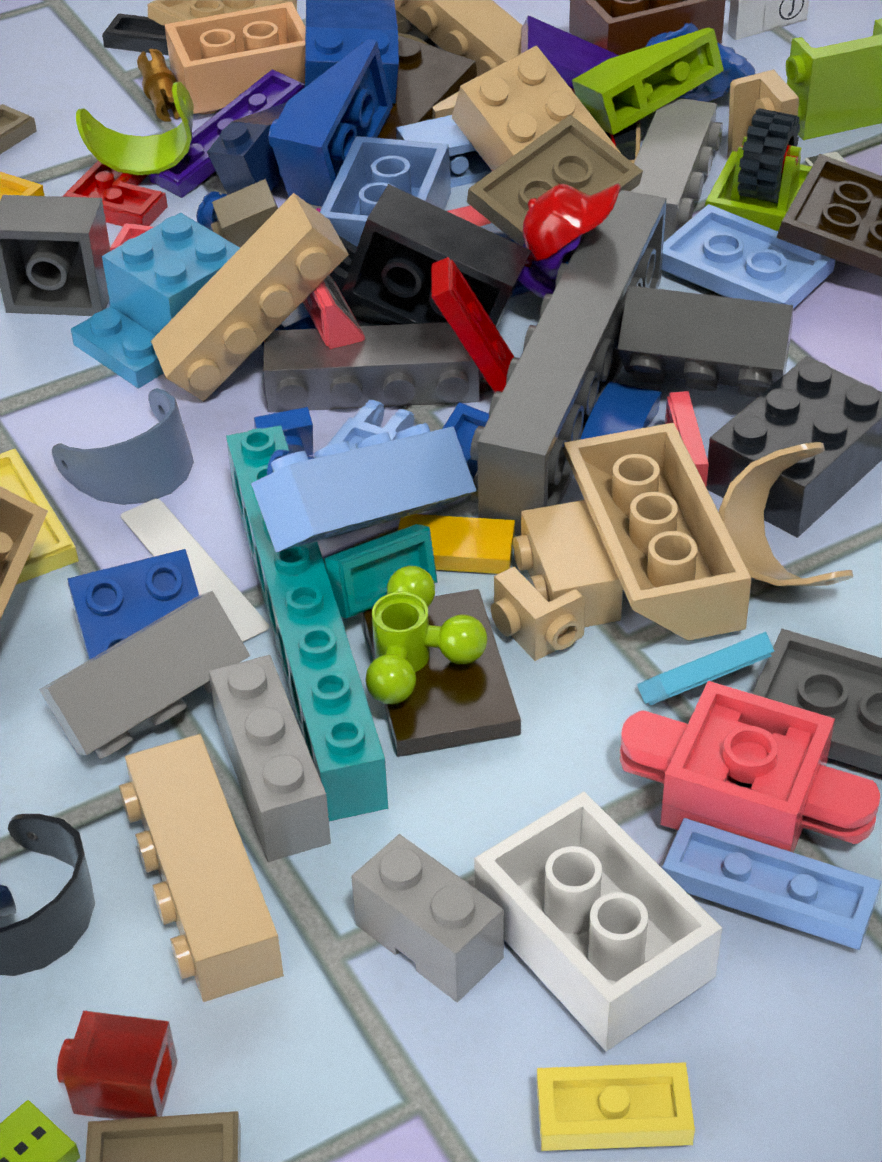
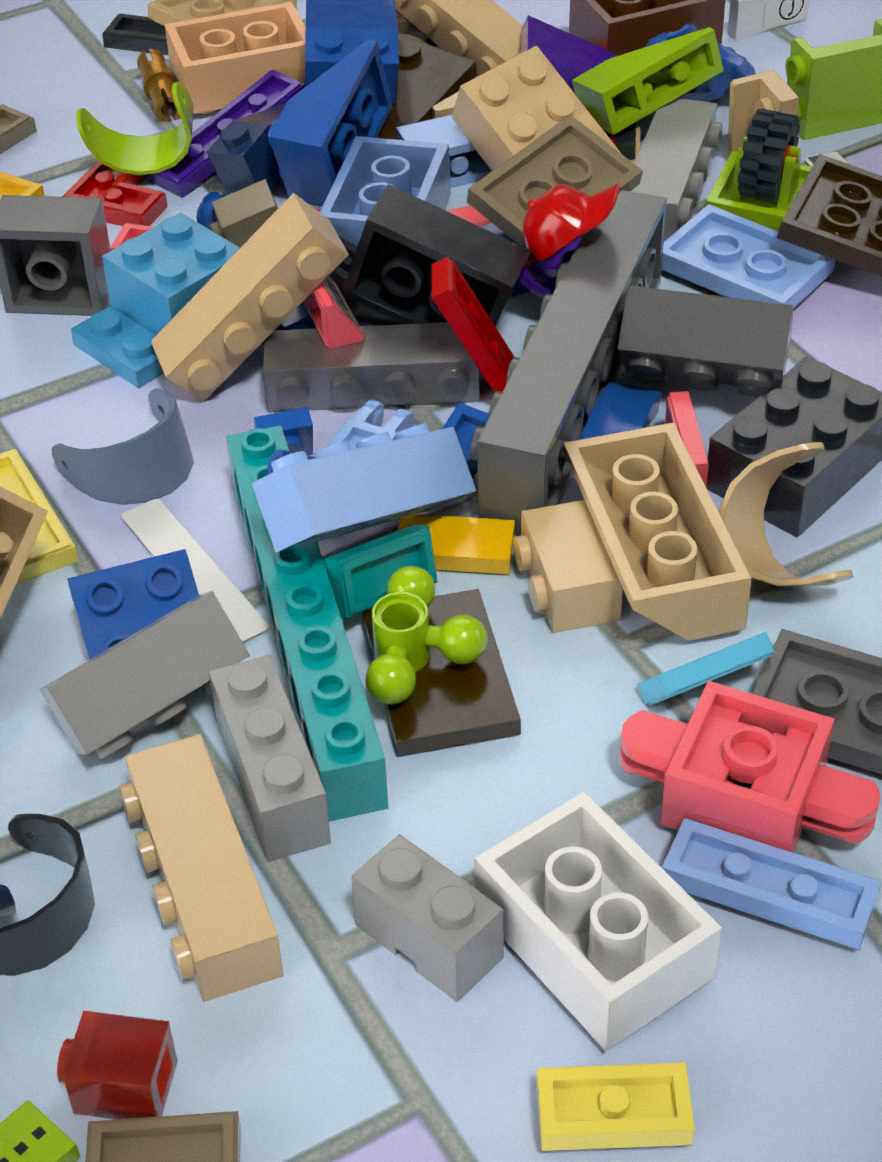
tan bracket [491,567,586,661] -> none

